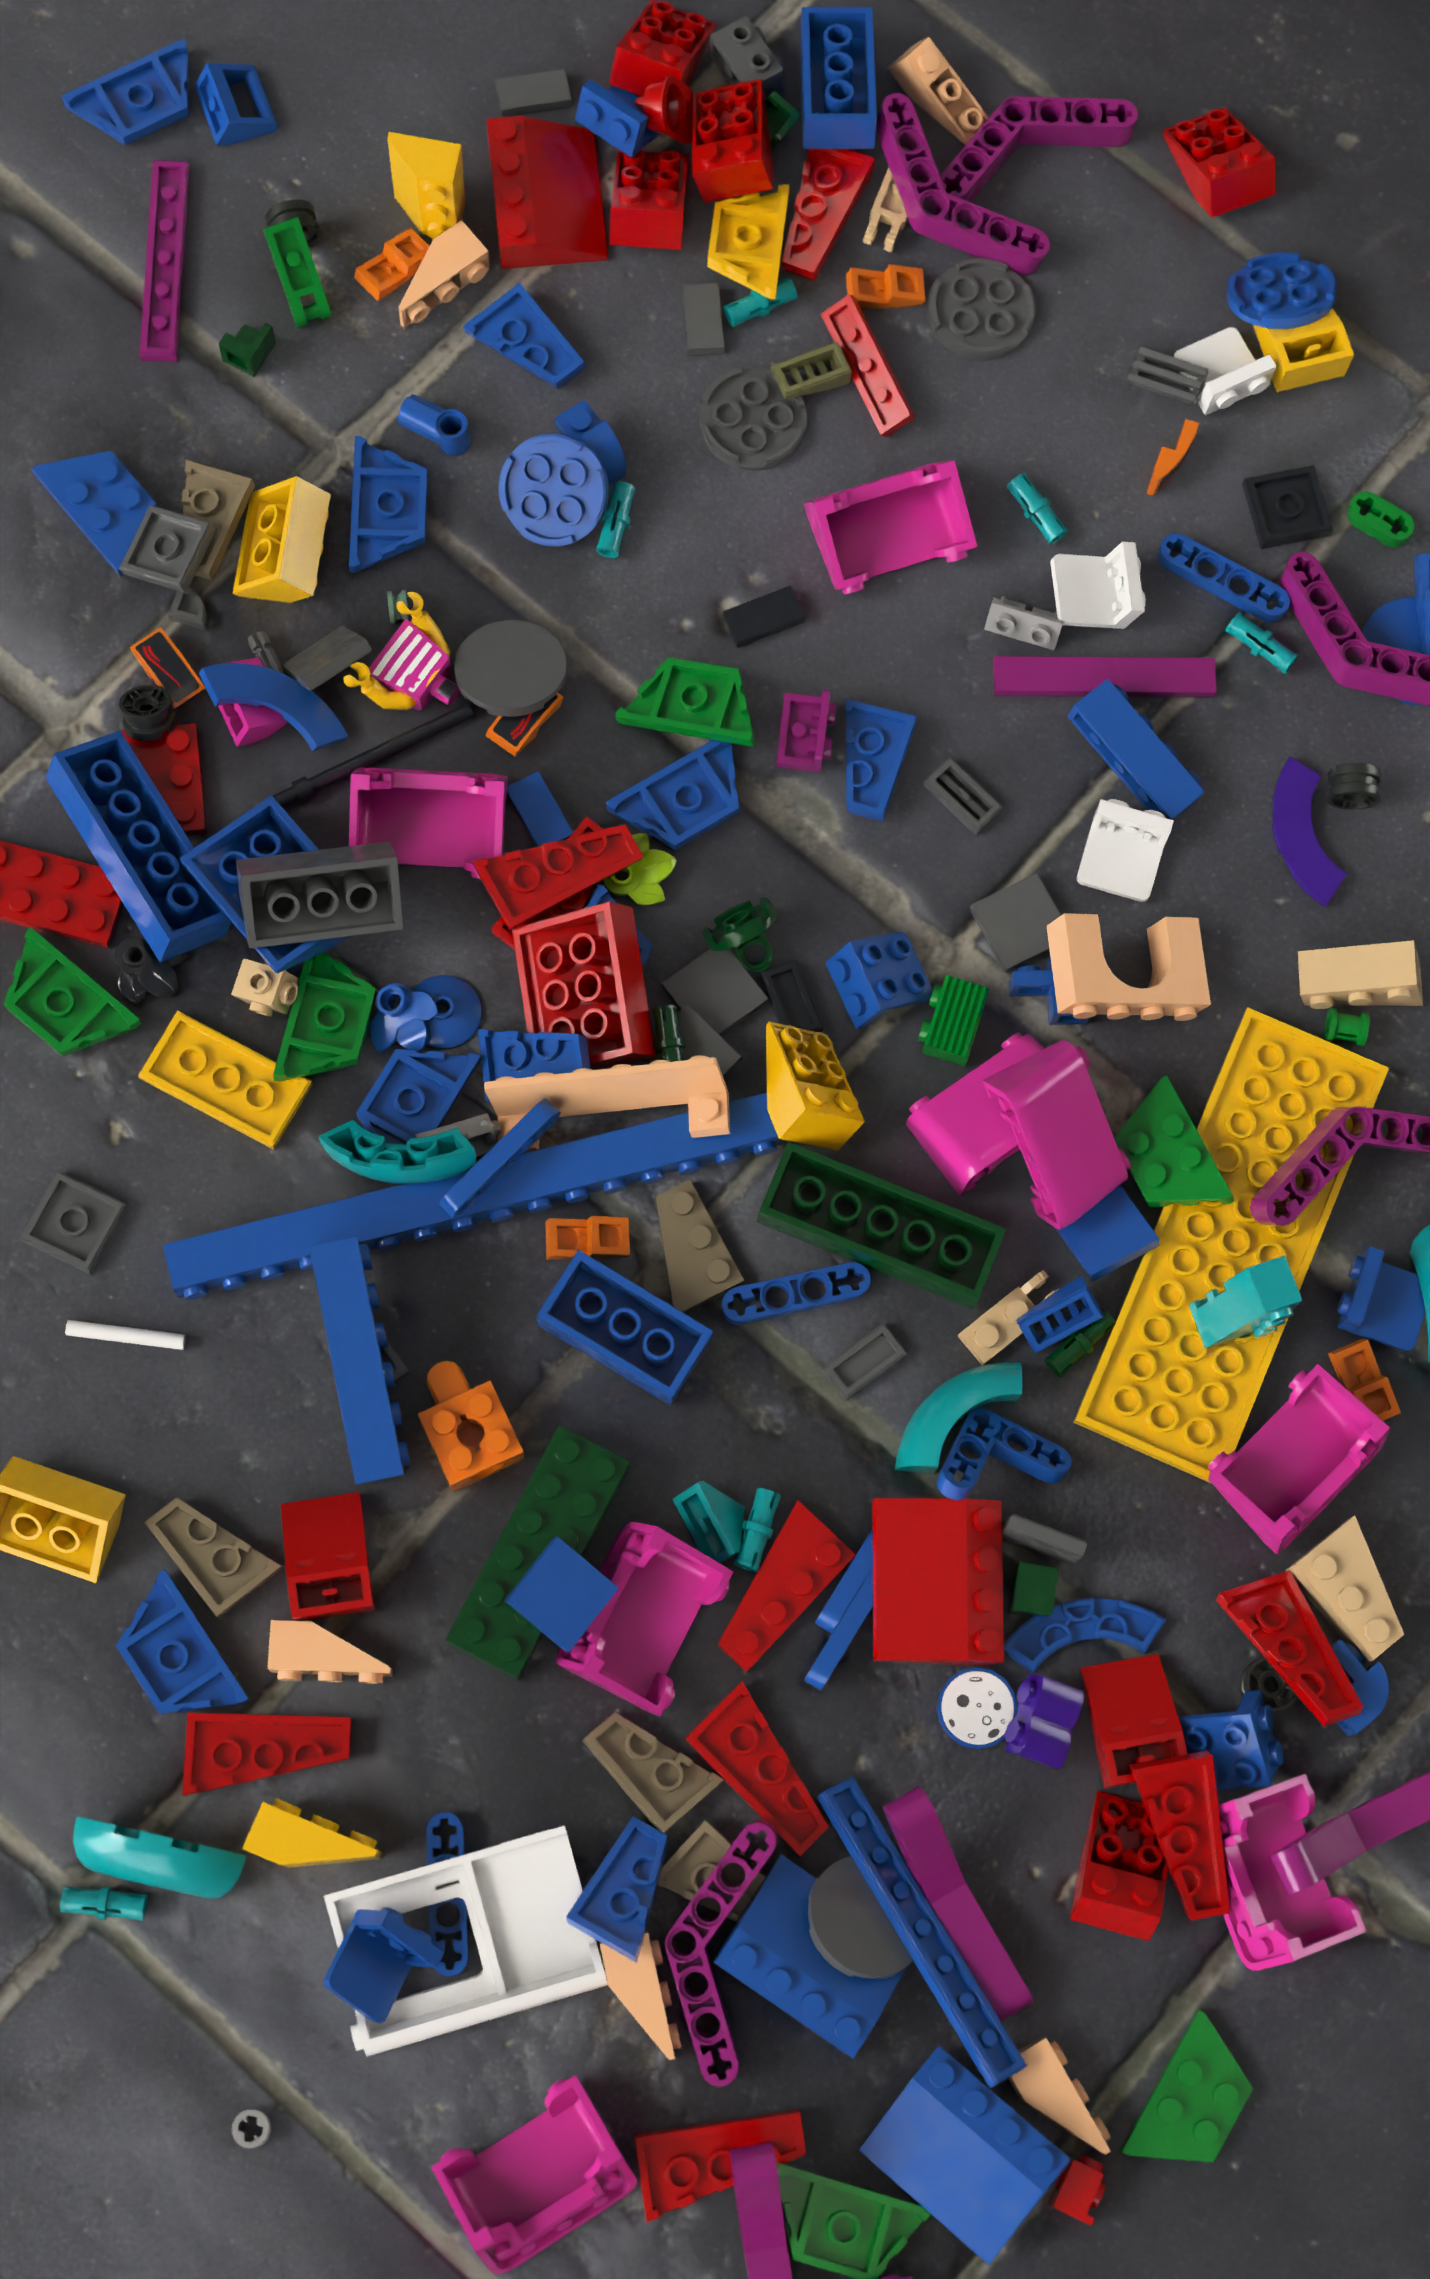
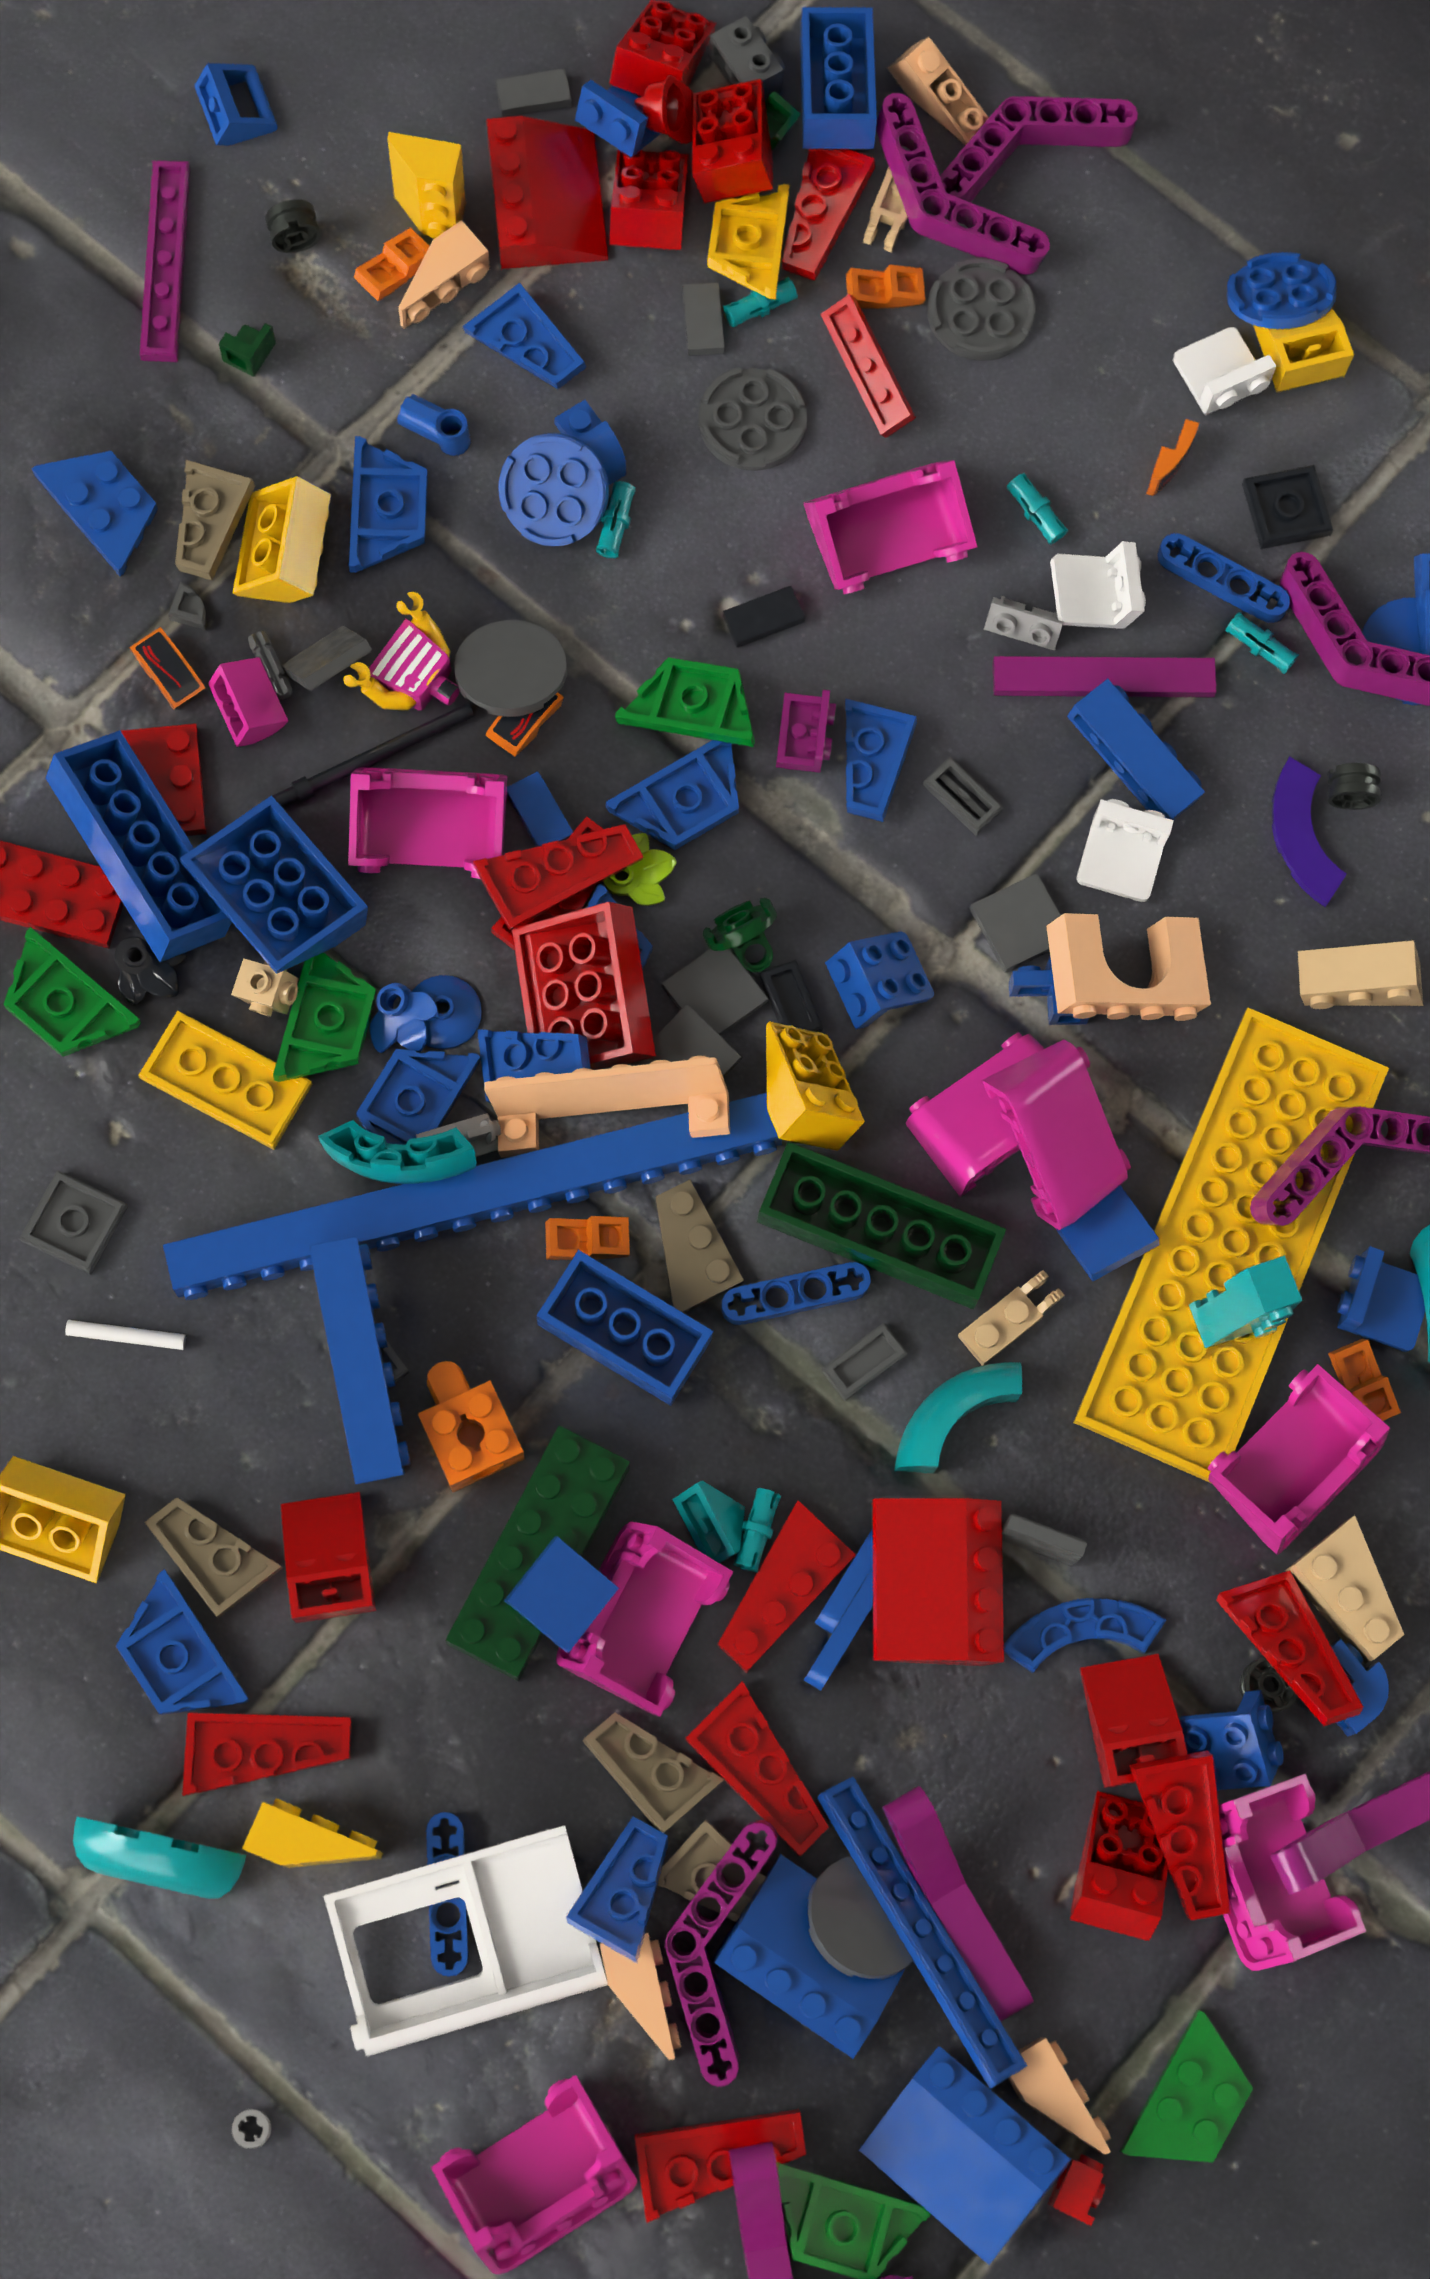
teal pin [60,1886,148,1921] -> none
blue wing [61,38,189,145] -> none
dark grey tile [119,505,217,593] -> none
pearl dark grey wheel [119,685,176,741] -> none
blue tile [199,663,348,752] -> none
dark grey slope [236,841,403,949] -> none
green plate [262,217,332,329] -> none
light nougat slope [268,1620,393,1684] -> none
blue bracket [324,1907,444,2023] -> none
sand green bush [387,589,409,624] -> none
blue beam [439,1098,561,1219] -> none
dark green pin [652,1005,685,1062] -> none
olive slope [771,341,852,399] -> none
green brick [917,975,990,1067] -> none
white tile [936,1667,1018,1750] -> none
blue beam [937,1408,1072,1500] -> none
dark purple brick [1005,1674,1083,1769] -> none
dark green panel [1008,1562,1059,1616] -> none
blue slope [1016,1276,1104,1353] -> none
dark green pin [1044,1307,1116,1378] -> none
green wing [1114,1075,1235,1207] -> none
dark grey tile [1127,346,1209,406] -> none
red slope [1162,107,1276,218] -> none
green bush [1324,1008,1370,1047] -> none
green beam [1346,492,1414,548] -> none

